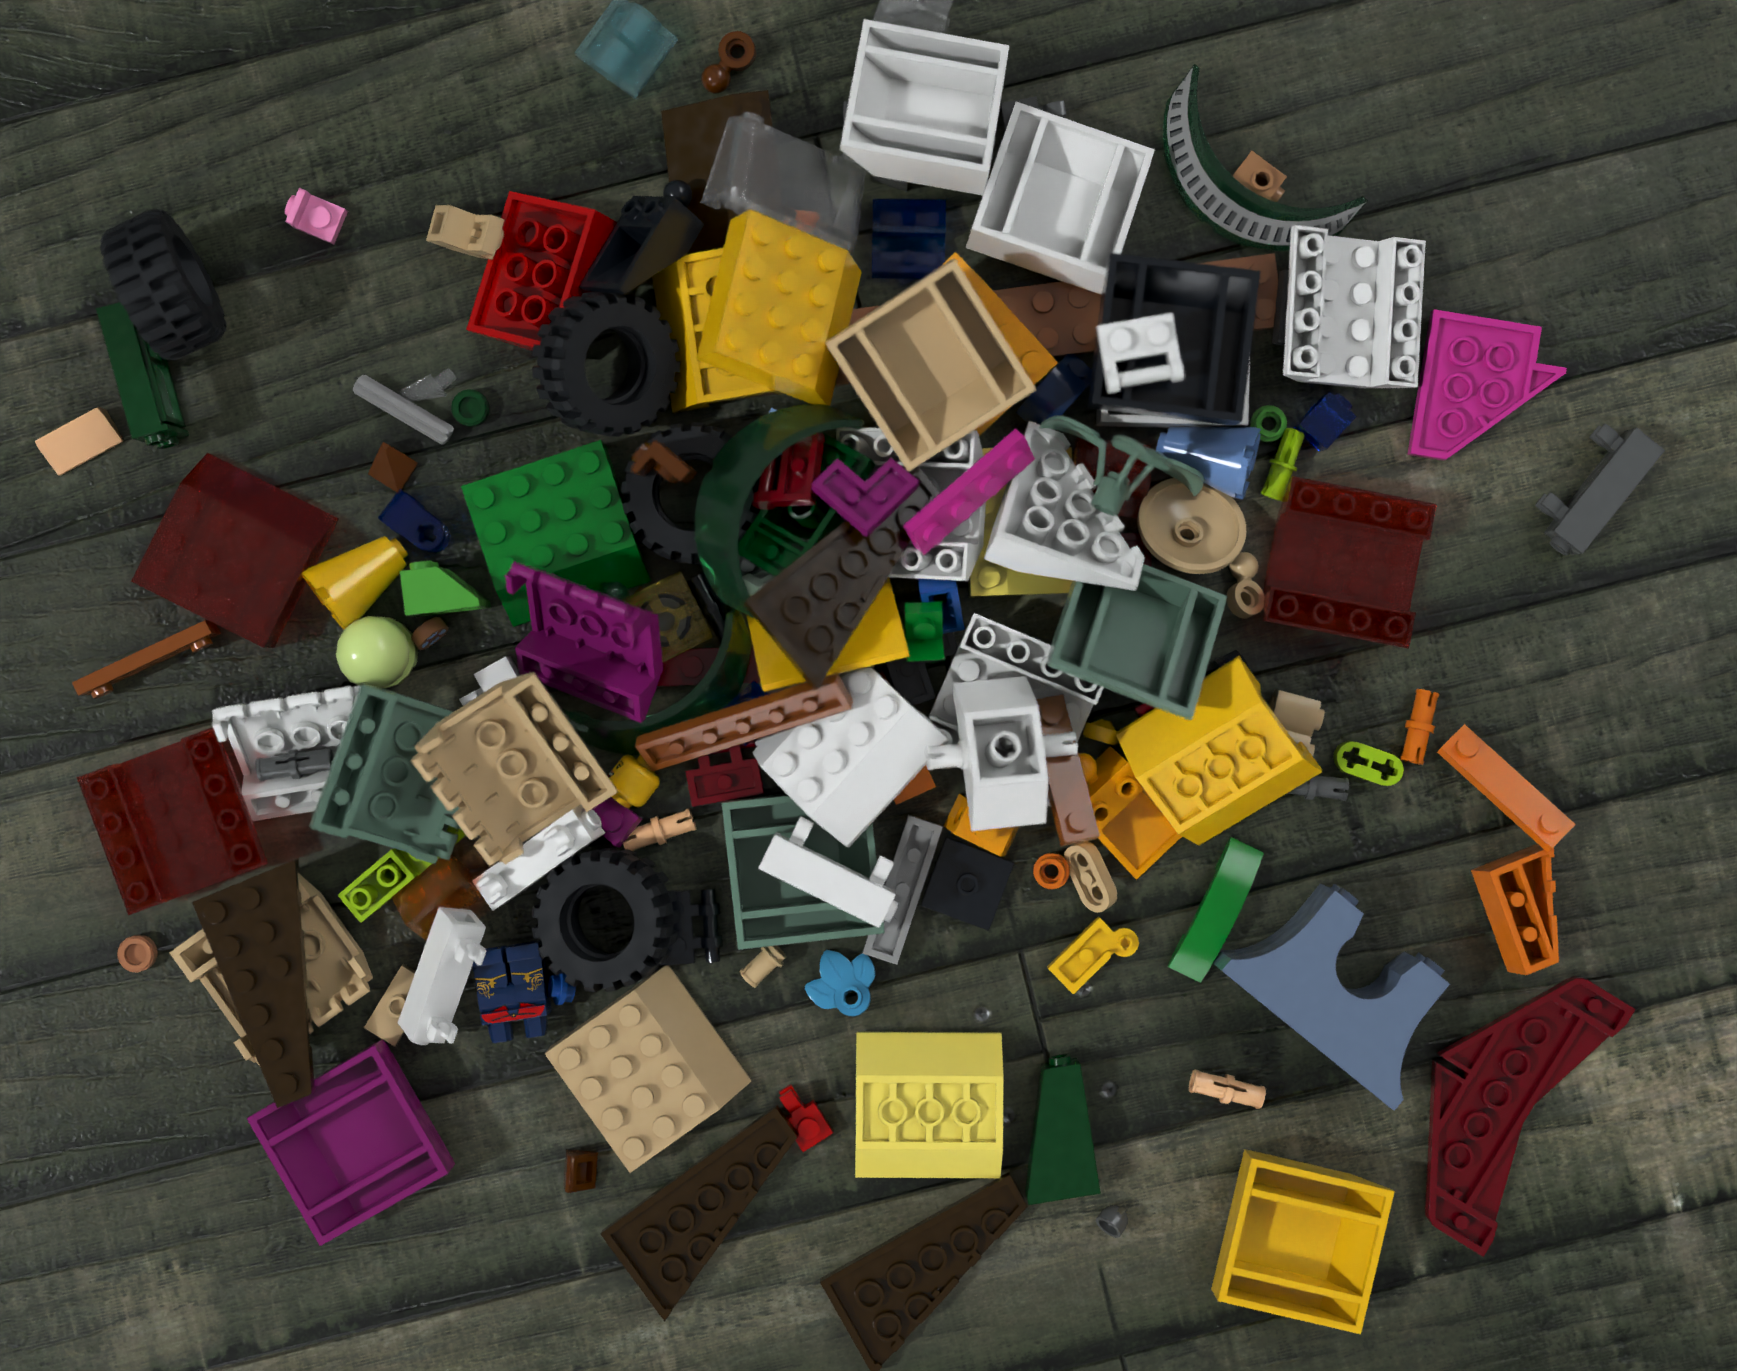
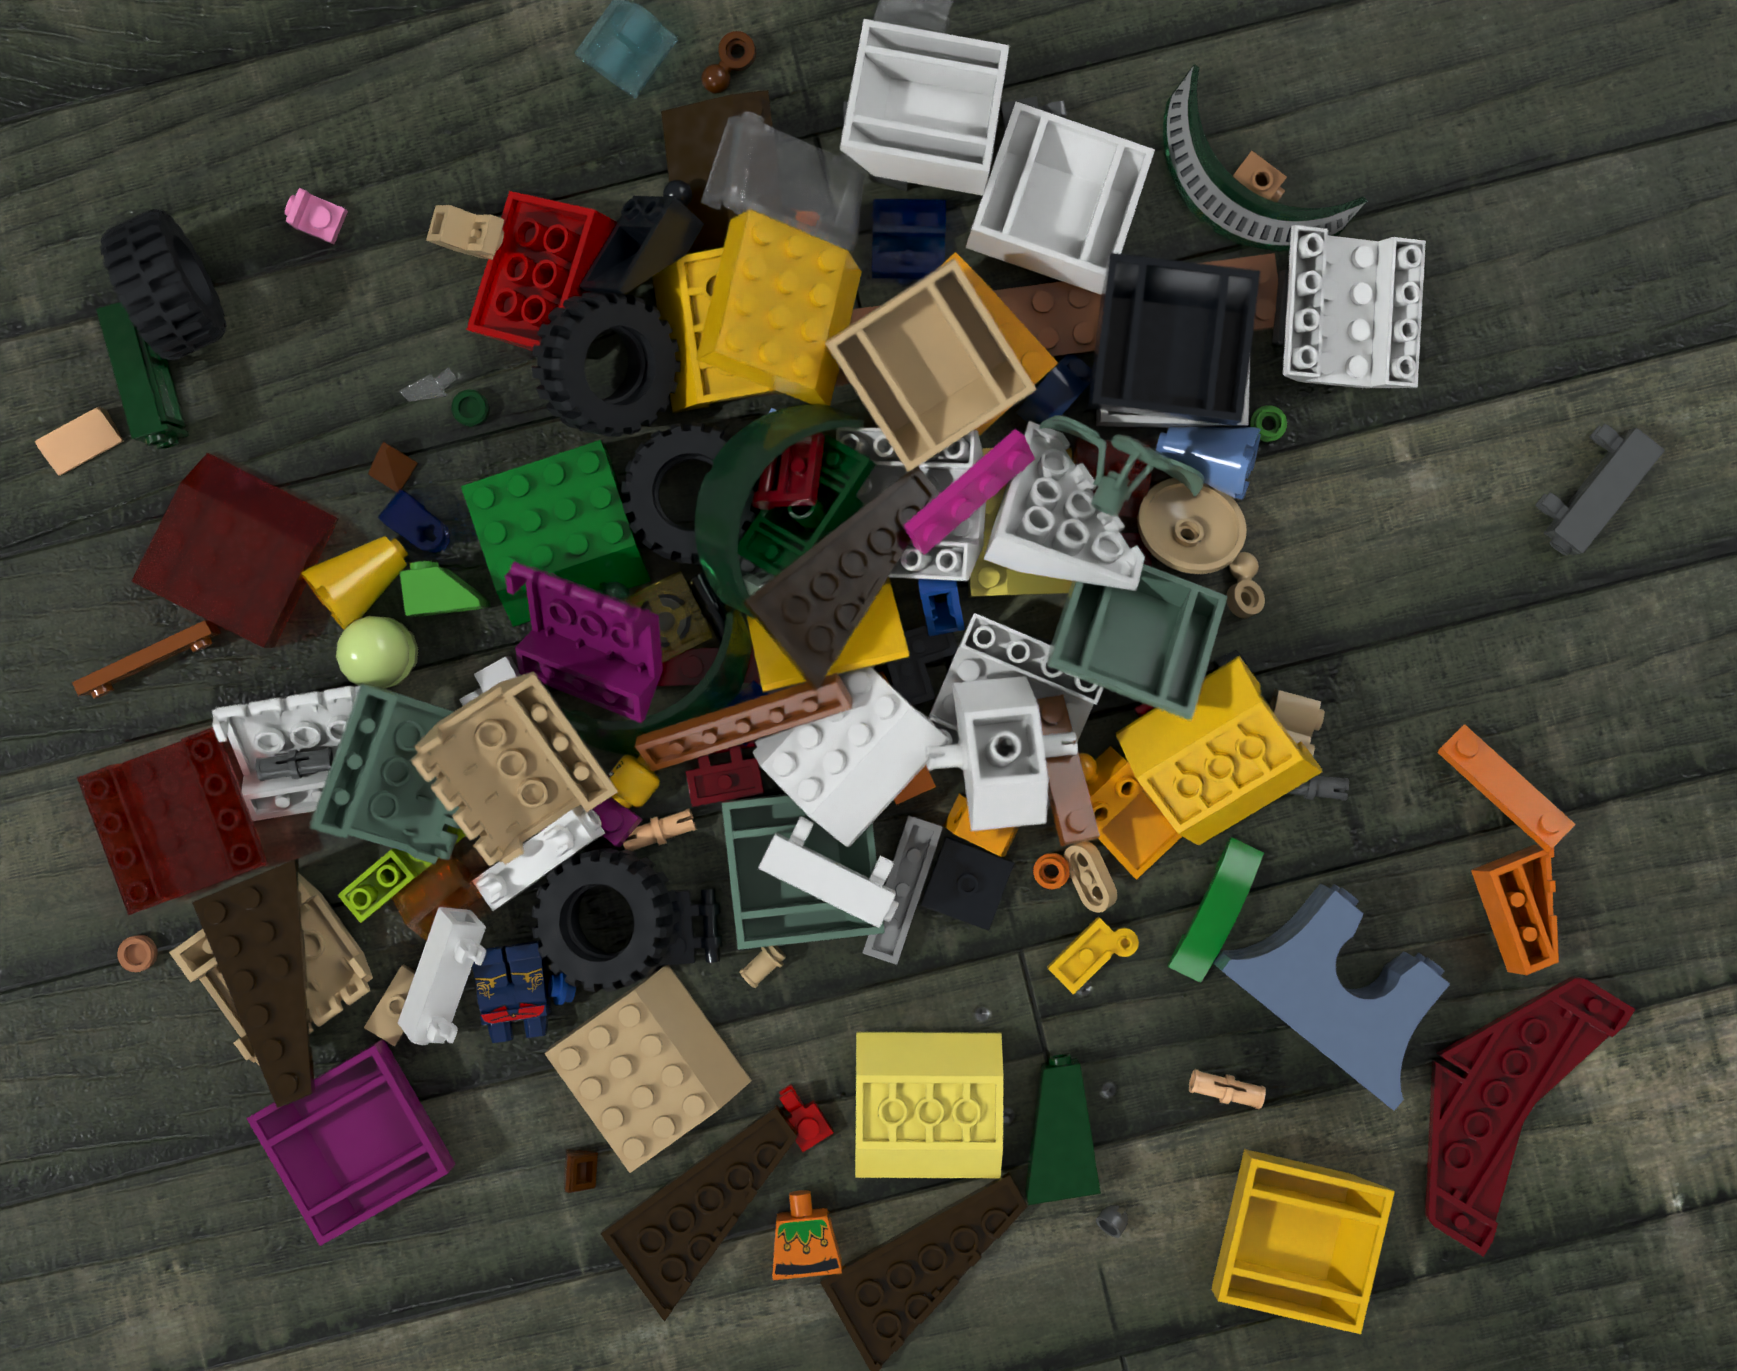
light grey axle [353,375,454,445] -> none
nougat tile [411,617,449,650] -> none
reddish brown bracket [631,440,697,484] -> none
dark azure plate [805,950,875,1017] -> none
magenta plate [812,458,919,538] -> none
green slope [904,601,944,662] -> none
yellow tile [1083,719,1119,746] -> none
white plate [1096,313,1184,394] -> none
lime axle [1260,428,1304,502] -> none
clear red slope [1263,476,1437,649] -> none
clear blue brick [1293,392,1357,452] -> none
lime beam [1333,741,1404,786] -> none
orange pin [1400,689,1440,765] -> none
dark pink wing [1407,309,1567,461] -> none
none -> orange torso [772,1190,842,1280]

